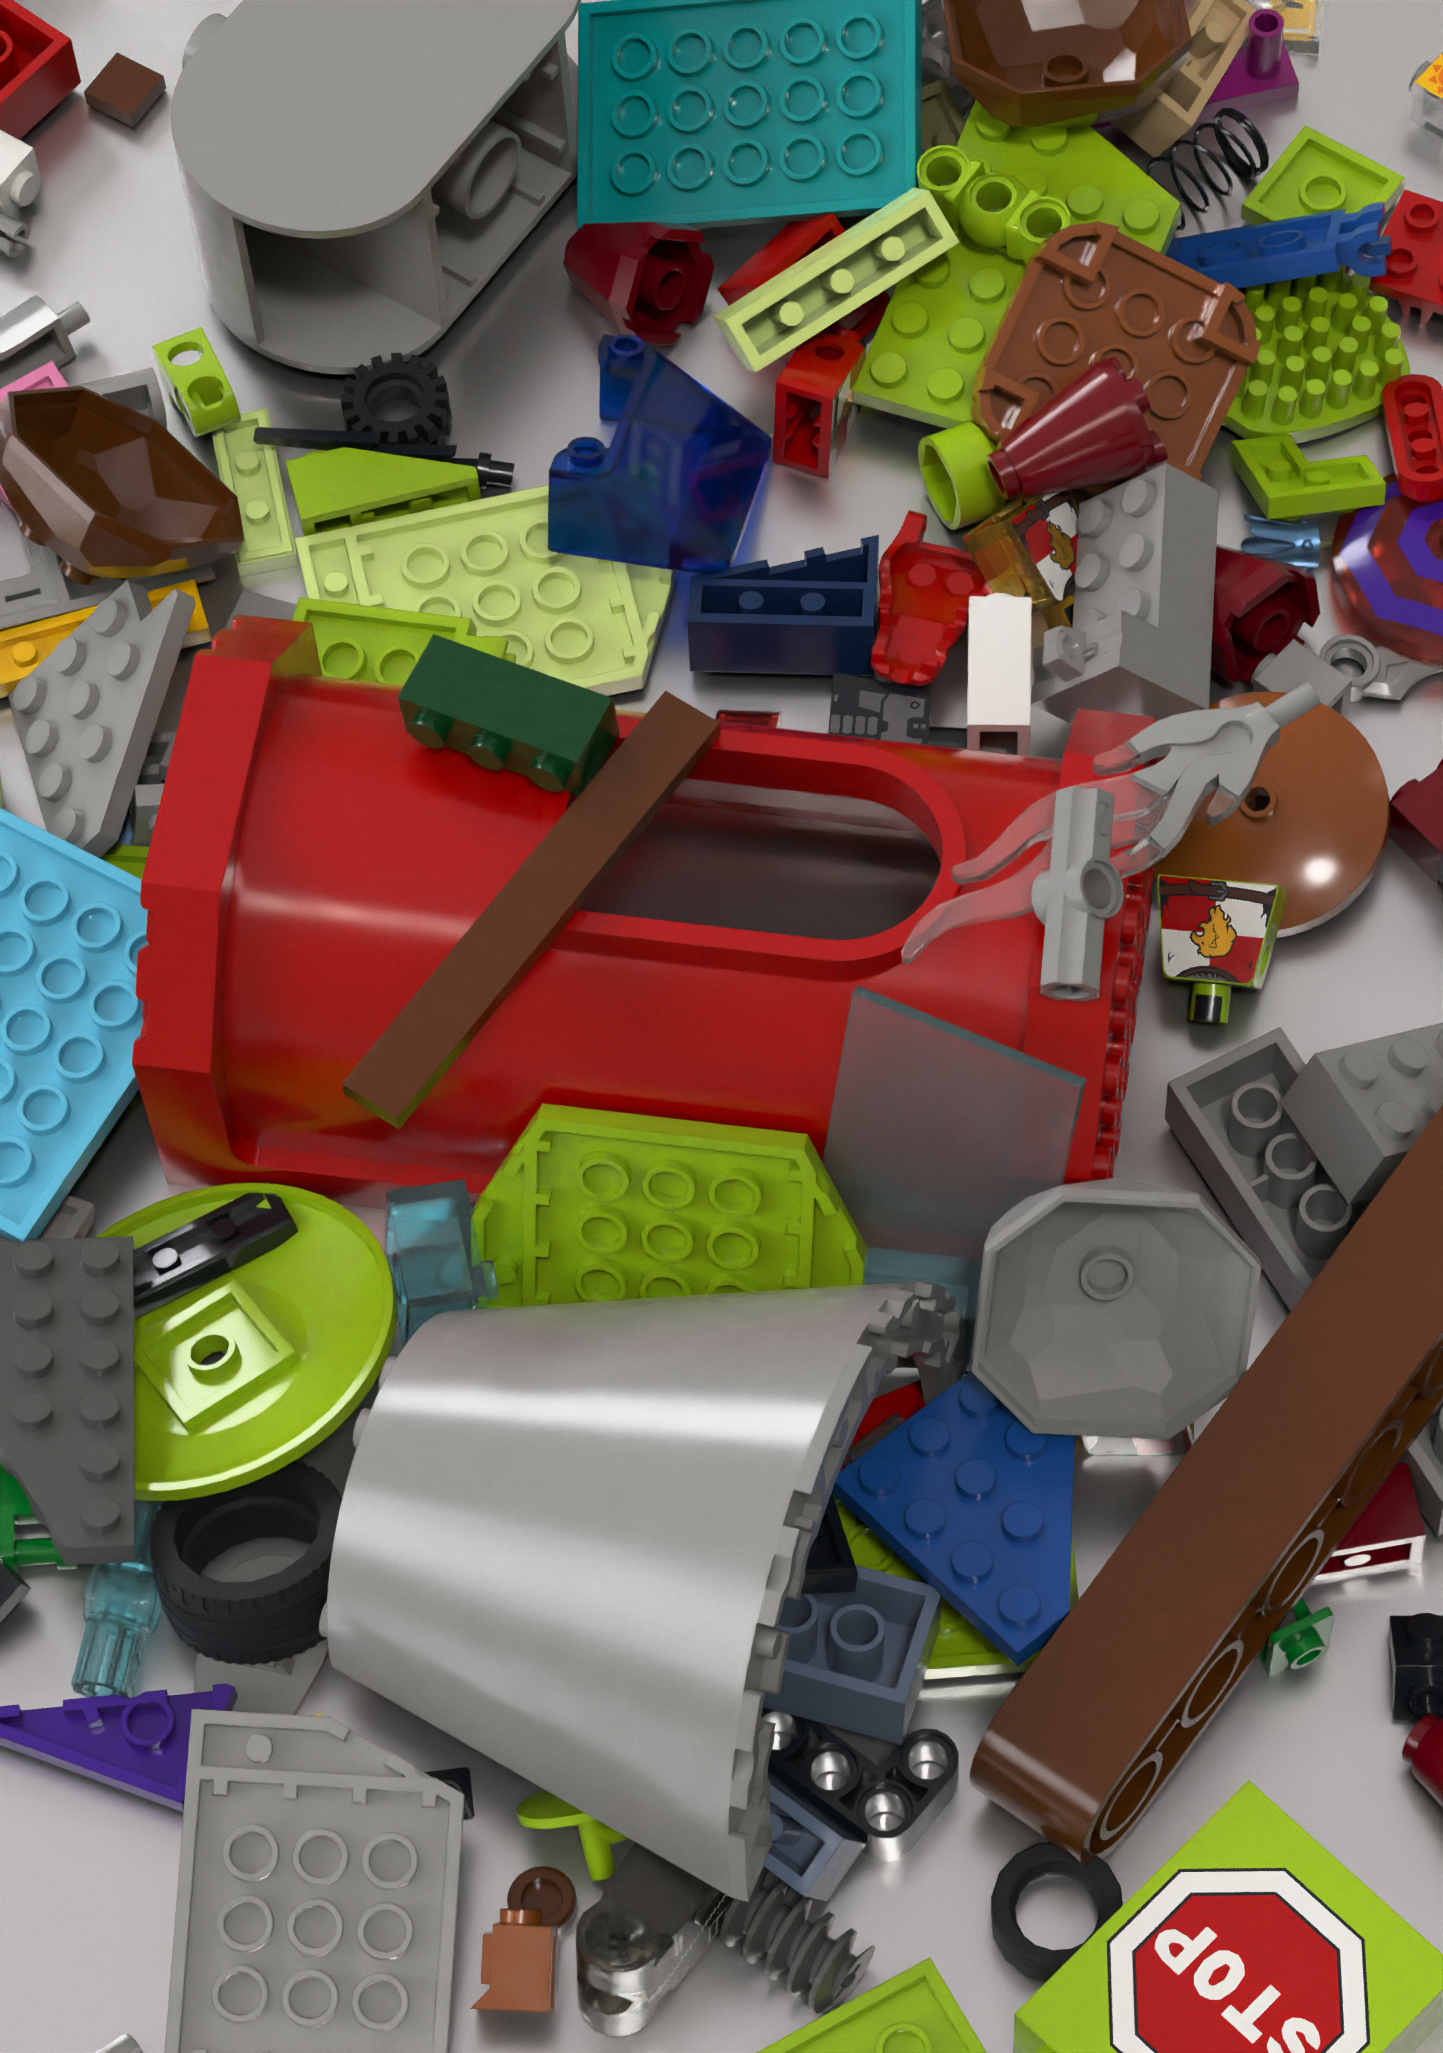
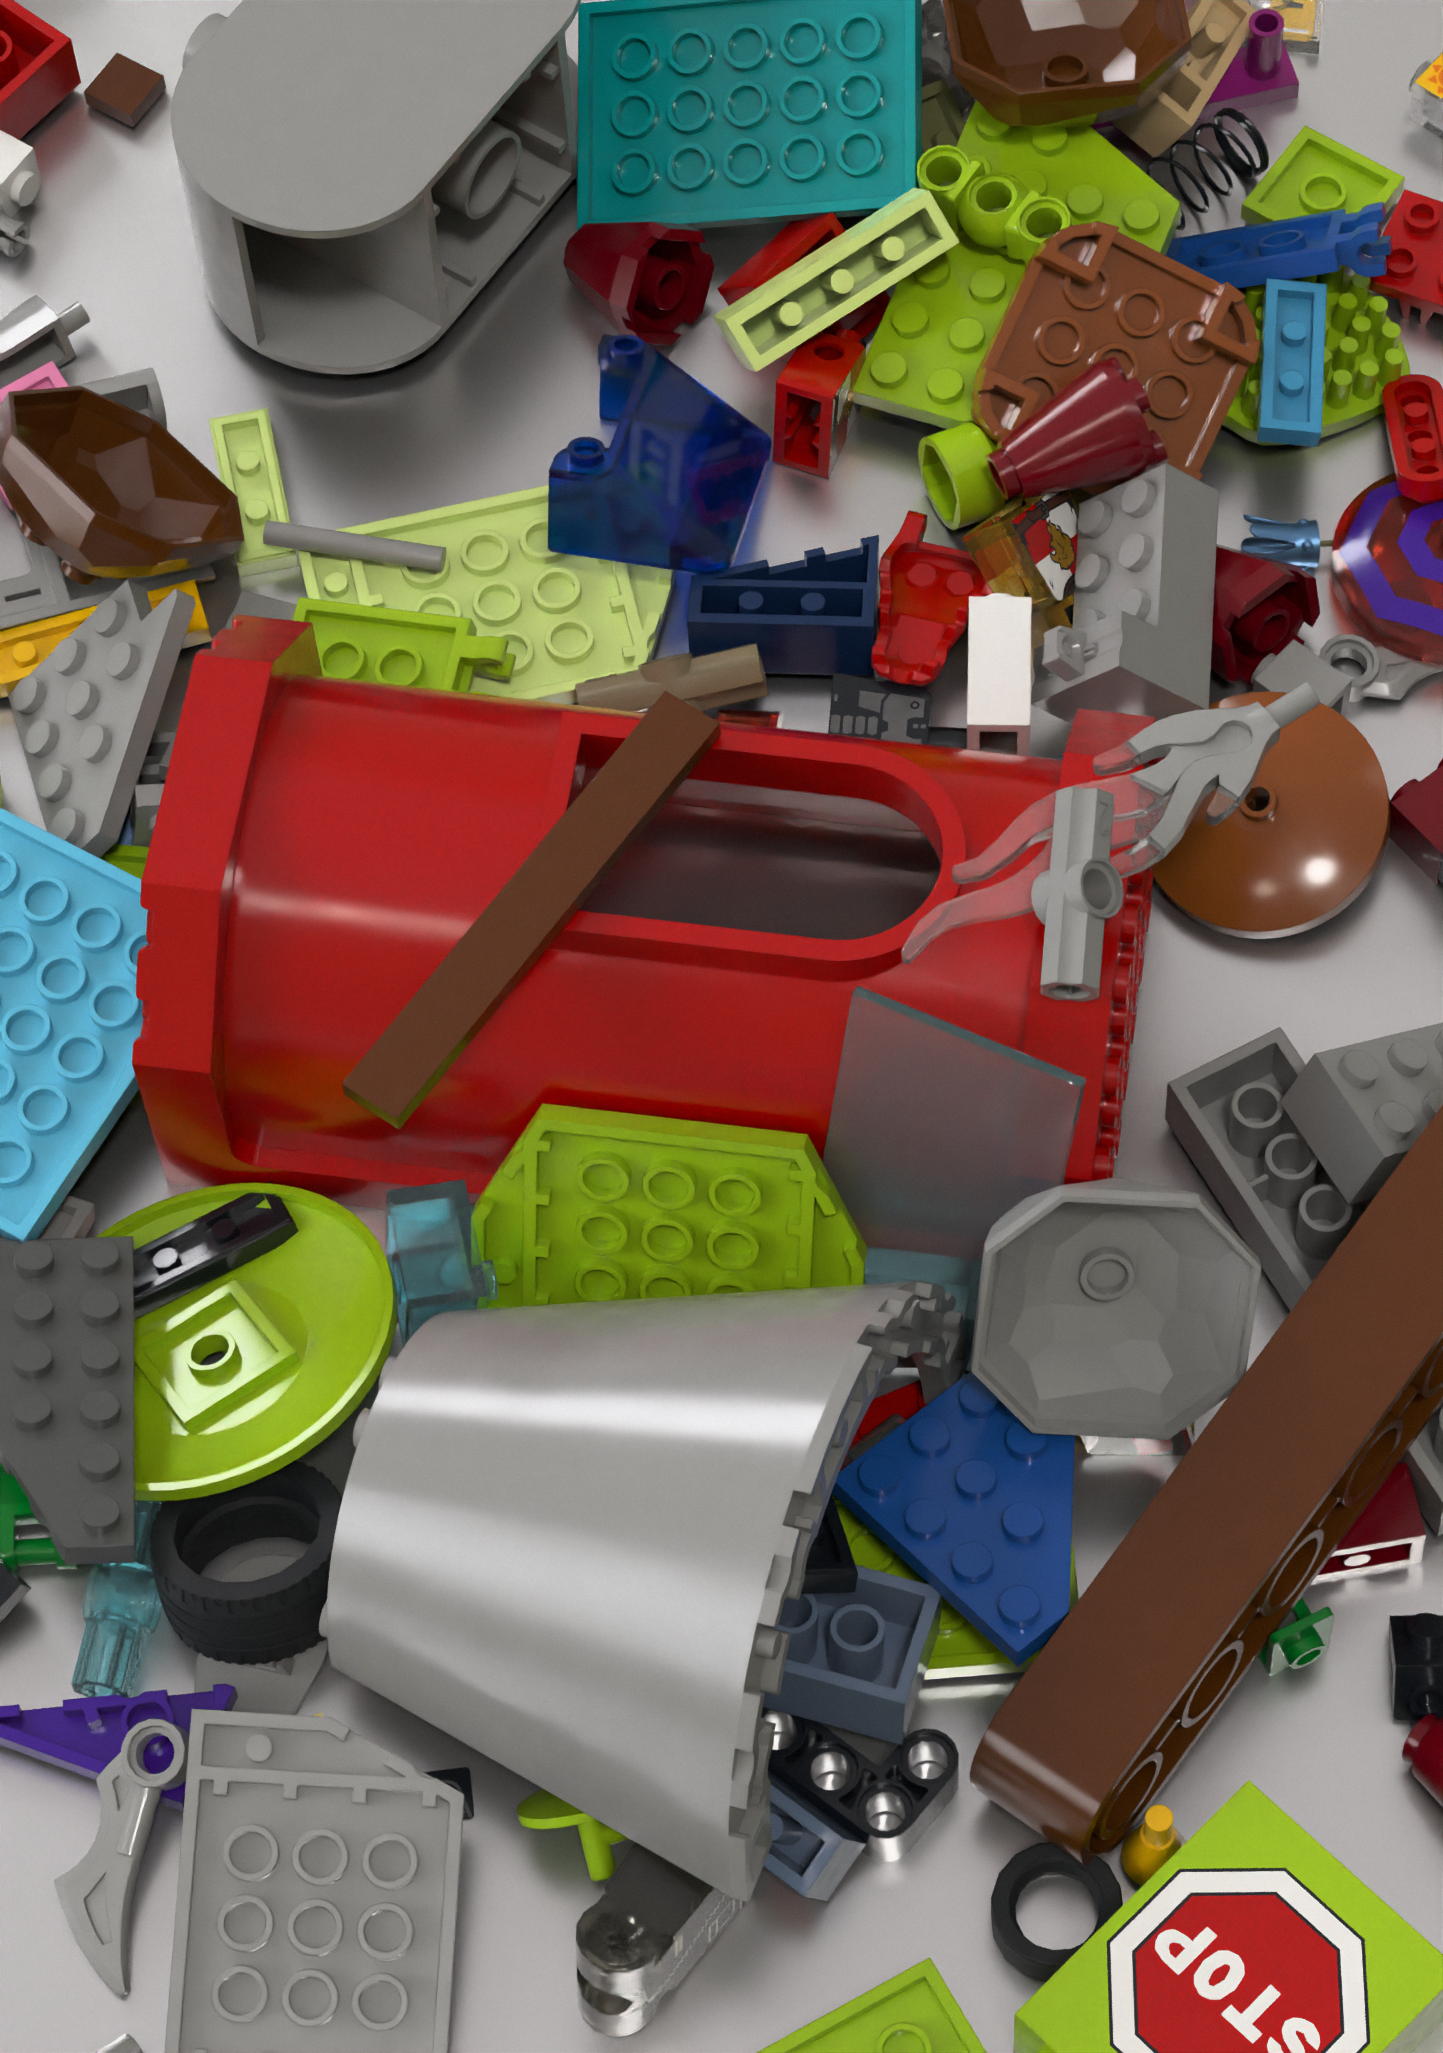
lime leg [152,327,241,437] -> none
black piece [253,427,515,489] -> none
lime slope [285,447,481,536] -> none
black tyre [341,353,452,445] -> none
dark green brick [397,634,620,795] -> none
dark orange window [470,1908,558,2012] -> none
reddish brown tile [507,1866,578,1937] -> none
dark grey piece [720,1866,875,2014] -> none
torso [1157,874,1288,1024] -> none
lime plate [1231,435,1386,521] -> none
none -> light grey piece [54,1719,190,1995]
none -> light grey bar [263,520,446,571]
none -> dark tan piece [575,642,769,714]
none -> yellow cone [1121,1805,1186,1886]
none -> dark azure plate [1257,278,1327,447]

